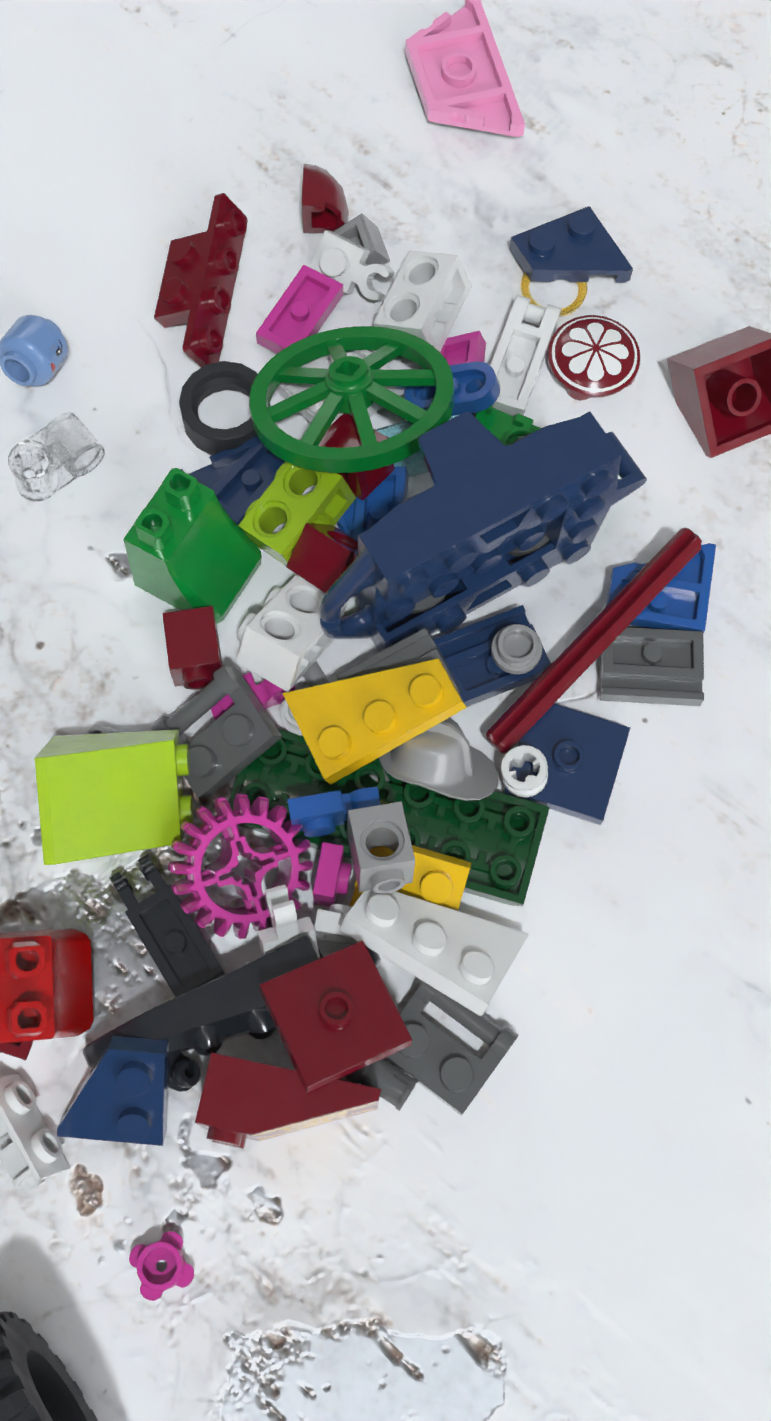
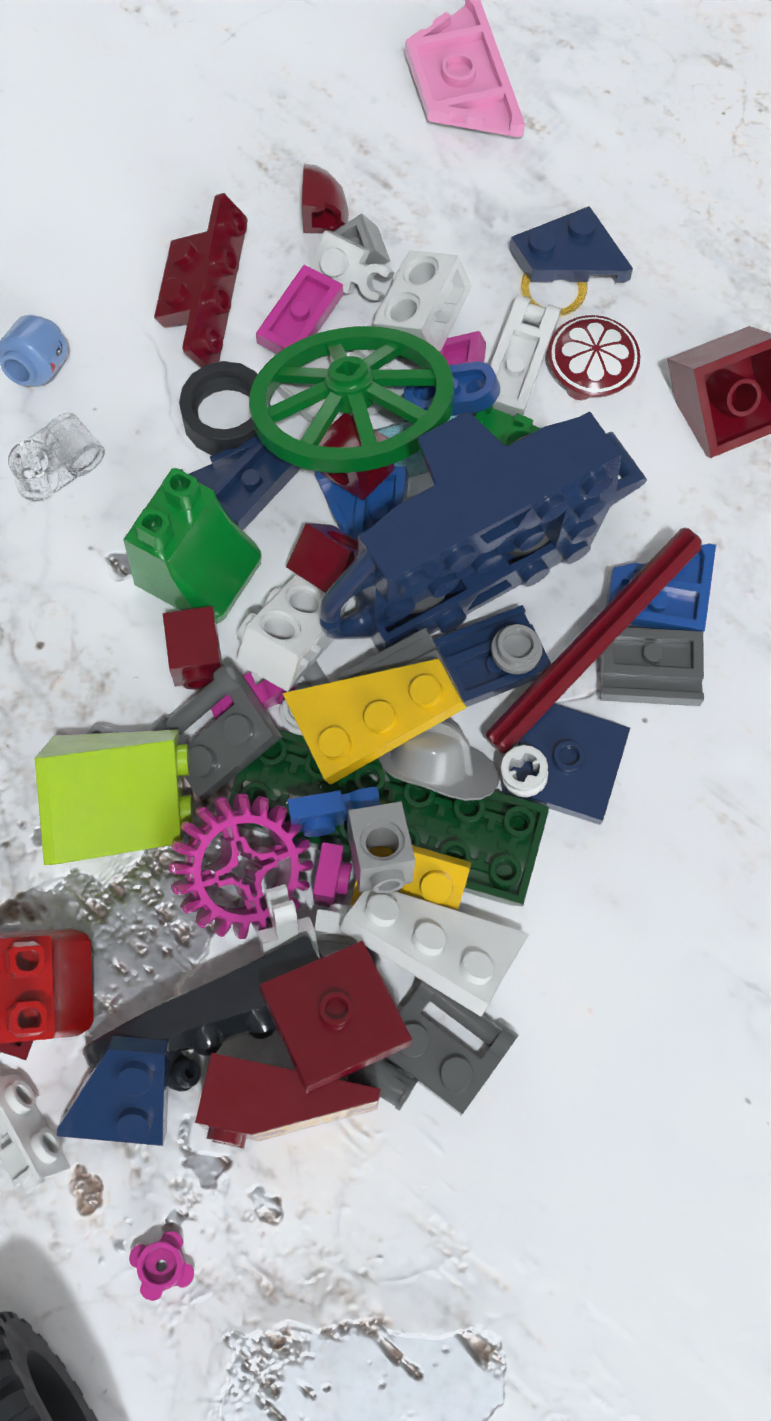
black hinge [109,854,226,997] -> none
lime brick [238,462,356,566] -> none

